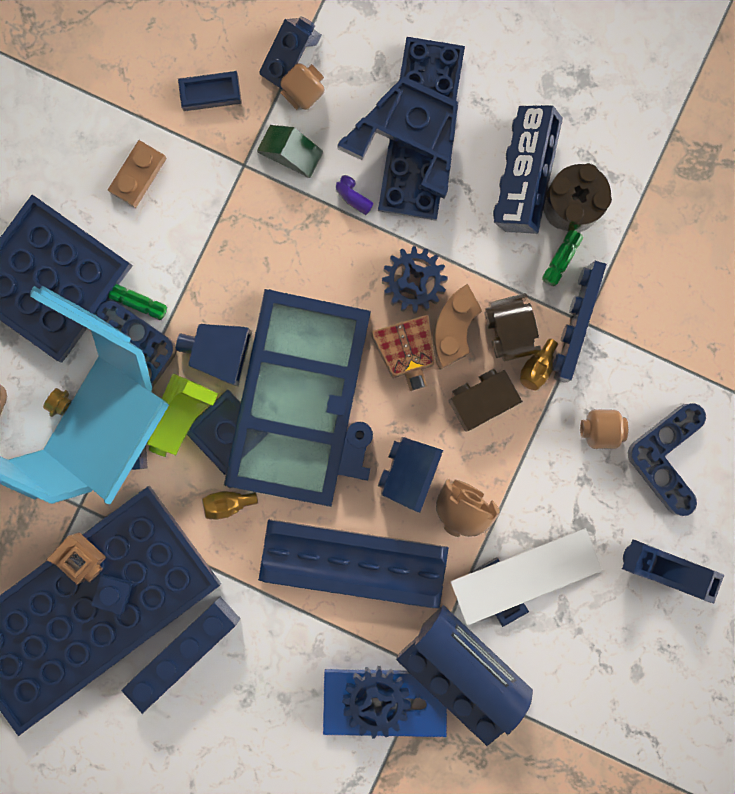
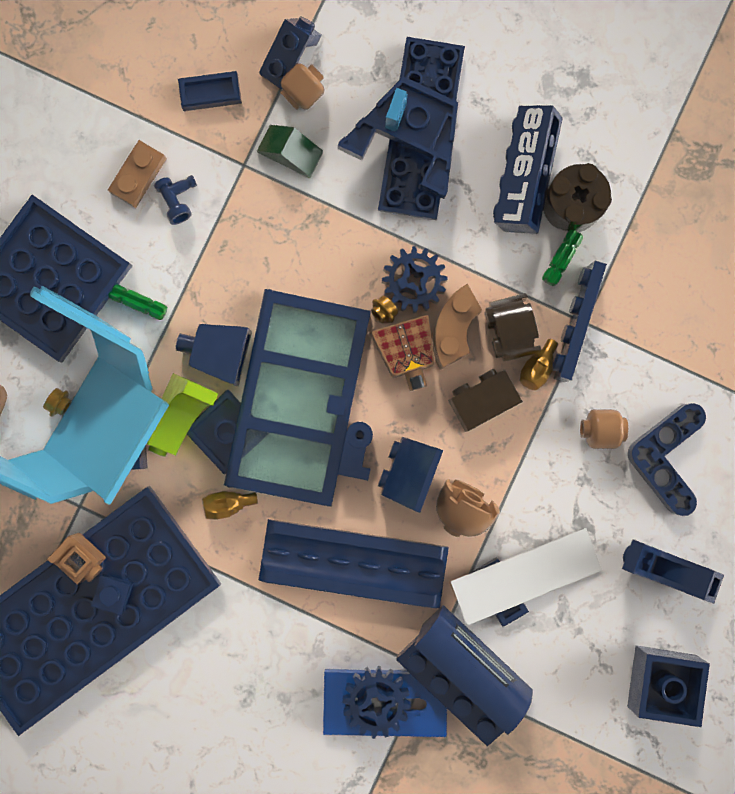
dark blue beam [97,301,176,388] -> none
dark blue brick [121,596,241,714] -> none
dark purple arm [336,175,373,215] -> none
none -> dark blue piece [154,175,197,225]
none -> pearl gold plate [371,296,398,323]
none -> dark azure tile [385,88,408,131]
none -> dark blue brick [627,645,710,728]

